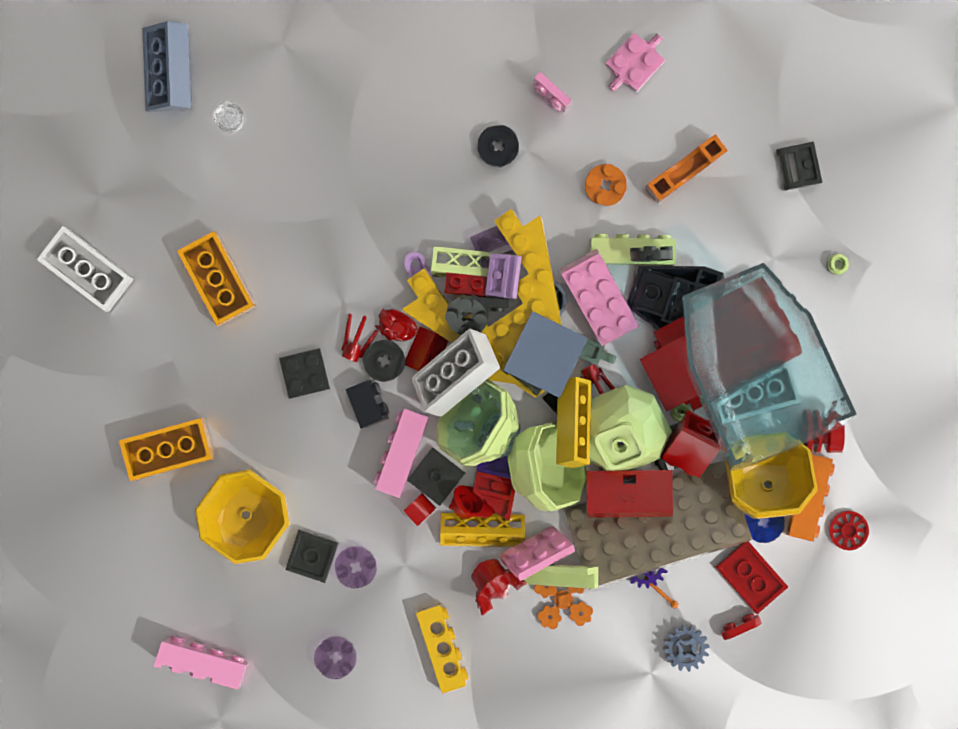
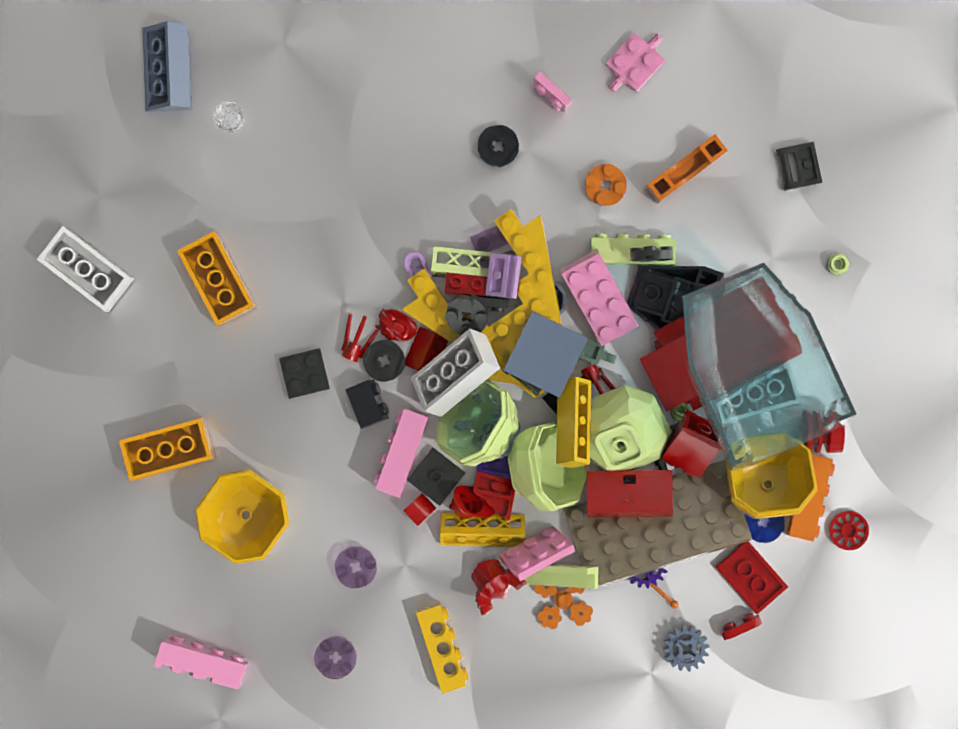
pearl dark grey plate [285,529,339,583] -> none

